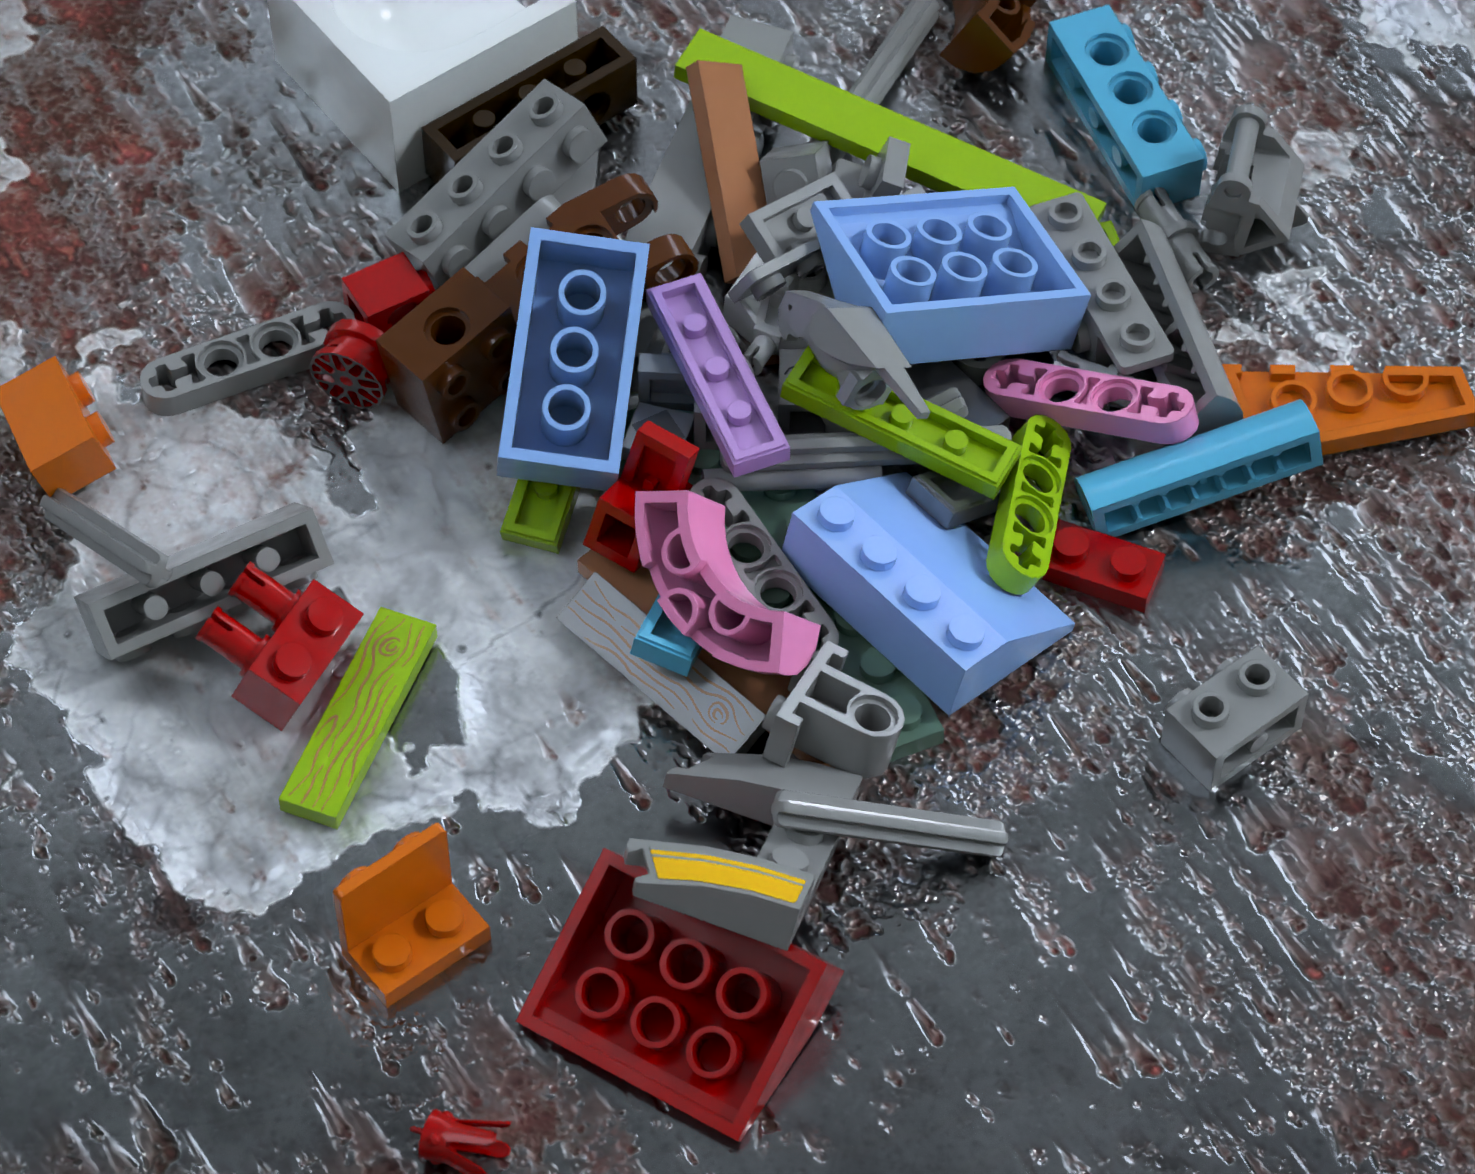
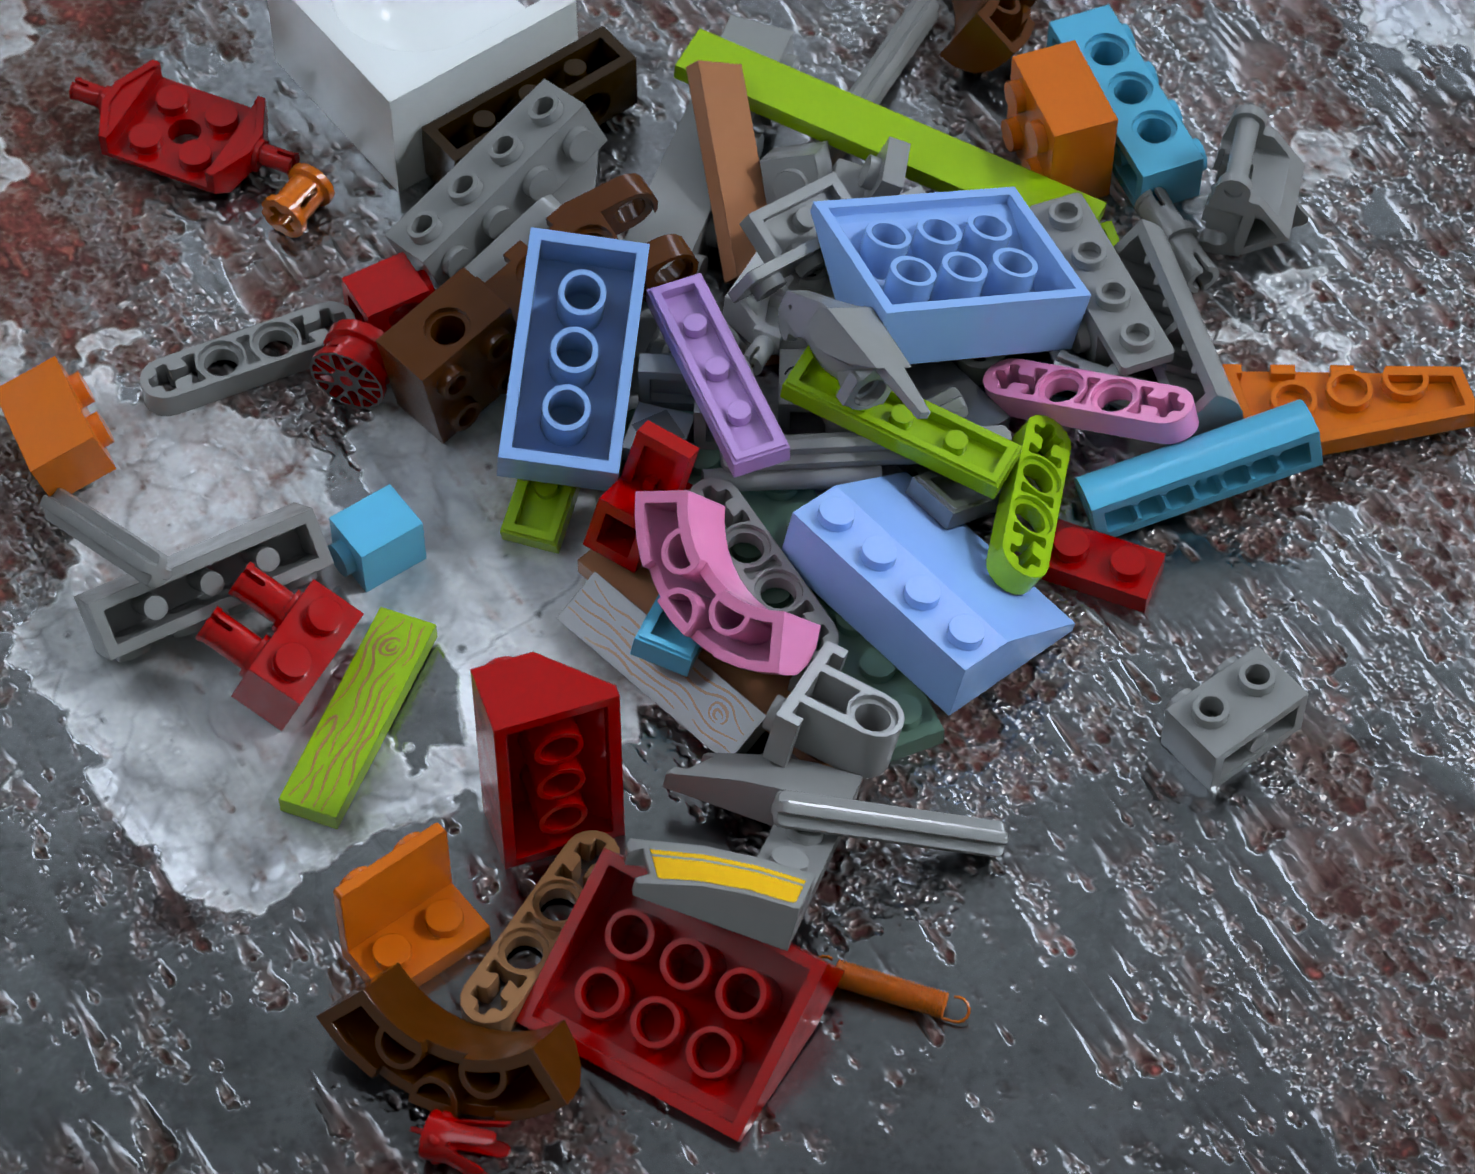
none -> red plate [69,59,300,194]
none -> orange bush [262,163,335,238]
none -> reddish brown brick [316,962,581,1121]
none -> medium azure brick [328,484,426,592]
none -> medium nougat beam [460,830,620,1031]
none -> red slope [470,652,625,869]
none -> orange piece [818,955,971,1024]
none -> orange brick [1001,40,1118,198]

